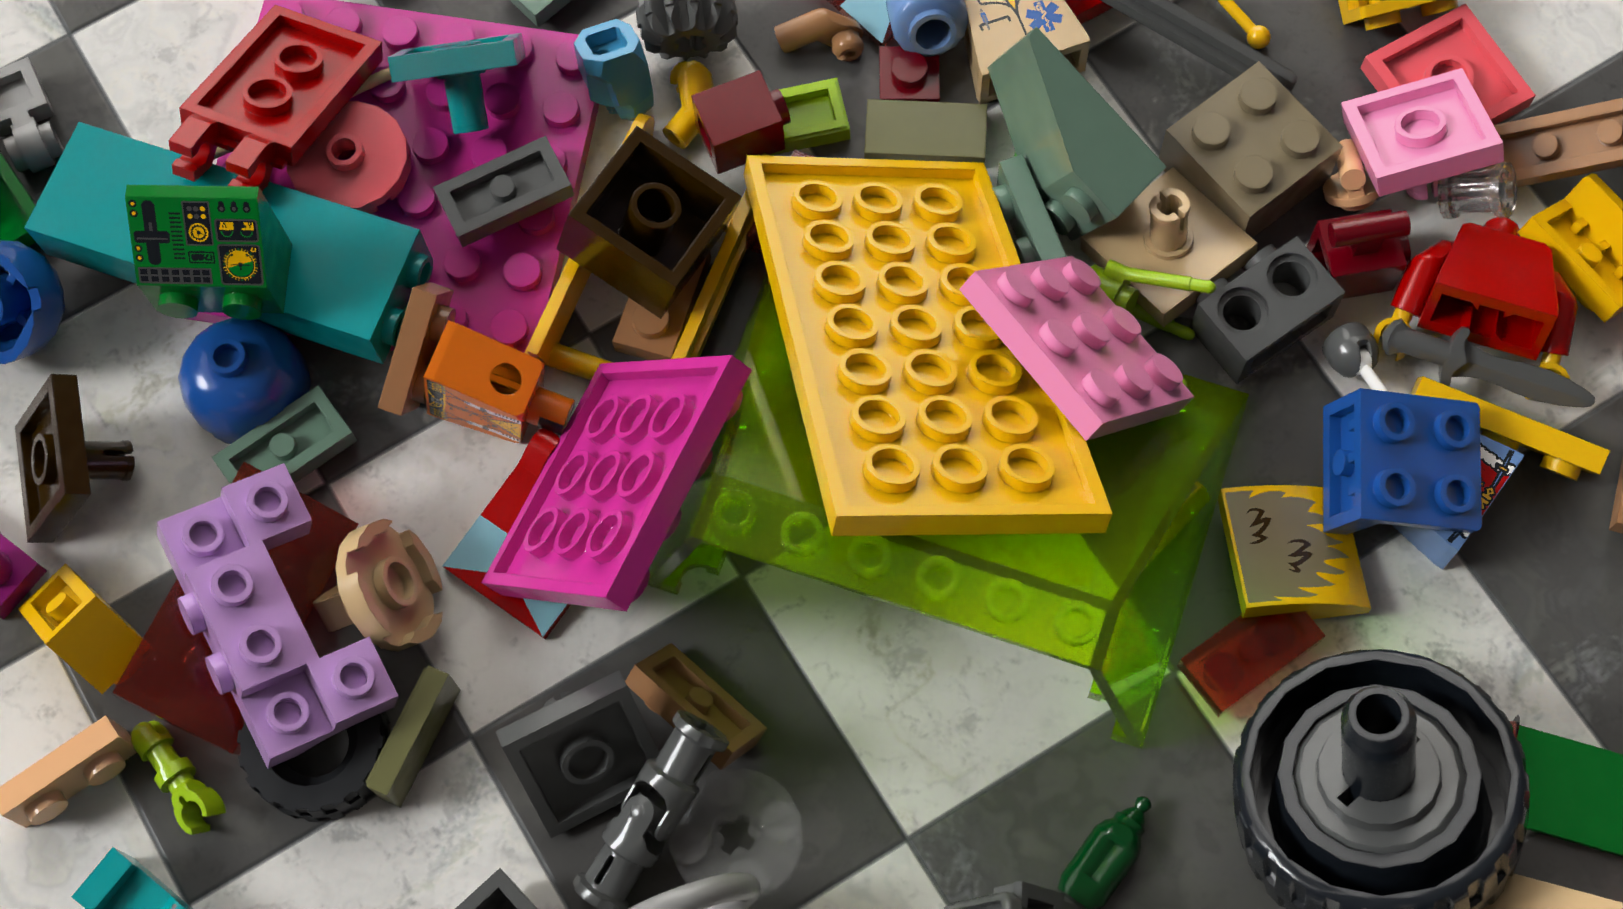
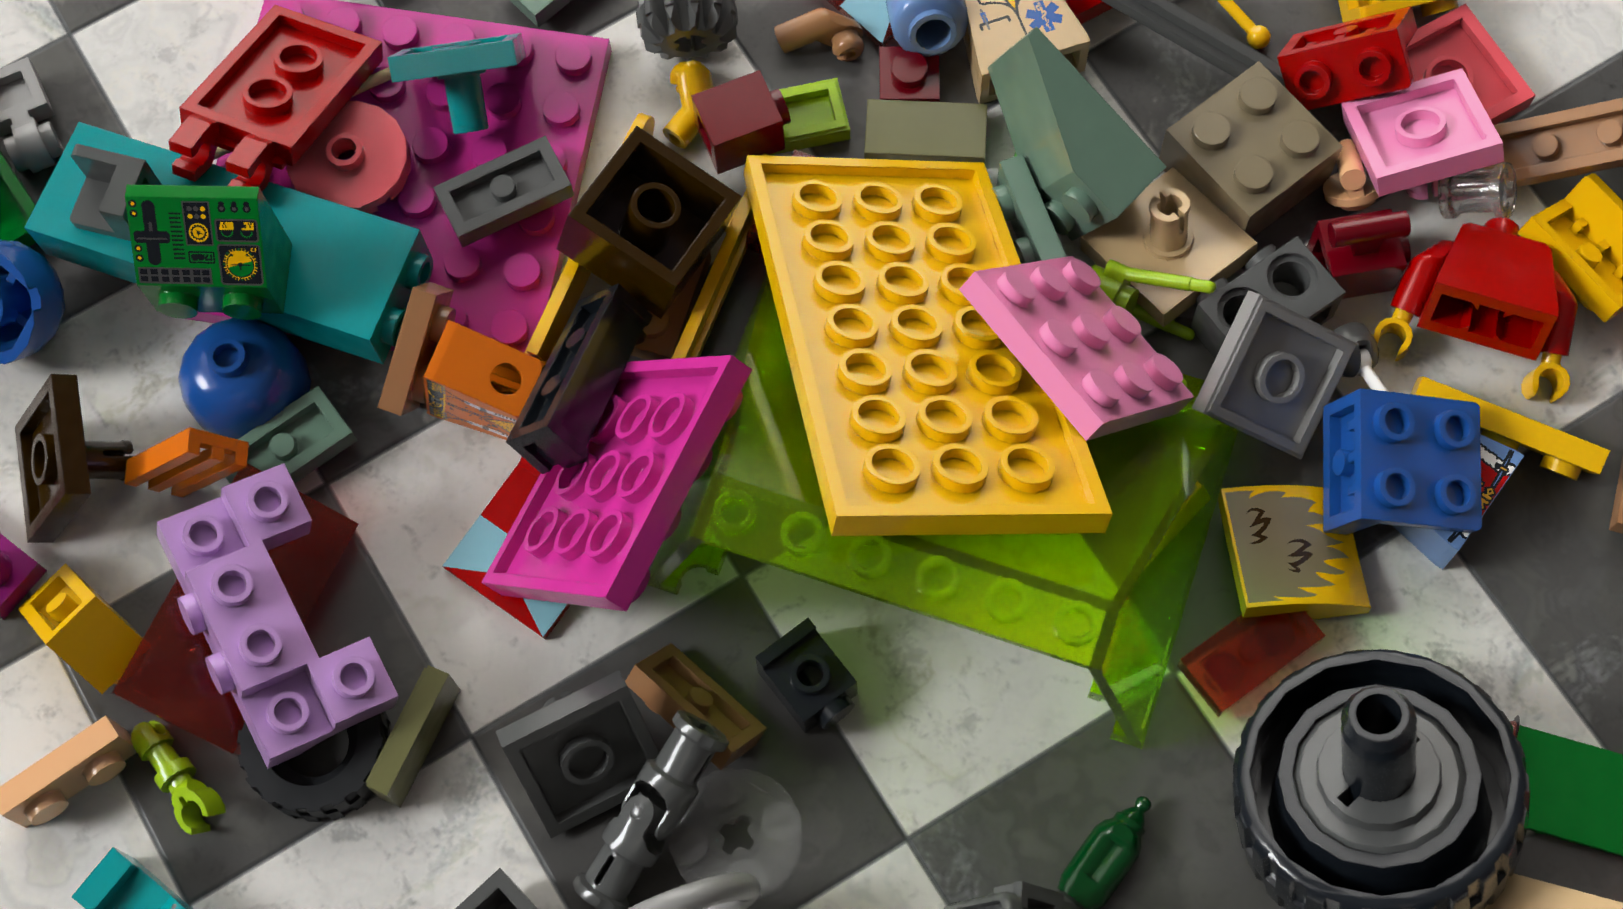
tan tile [313,519,443,652] -> none
dark azure rock [574,19,654,121] -> none
dark grey sword [1382,318,1595,407] -> none
none -> dark grey panel [70,144,162,241]
none -> orange tile [124,427,249,498]
none -> black container [506,283,653,474]
none -> black brick [755,618,858,733]
none -> light grey plate [1192,290,1357,459]
none -> red bracket [1277,6,1417,110]

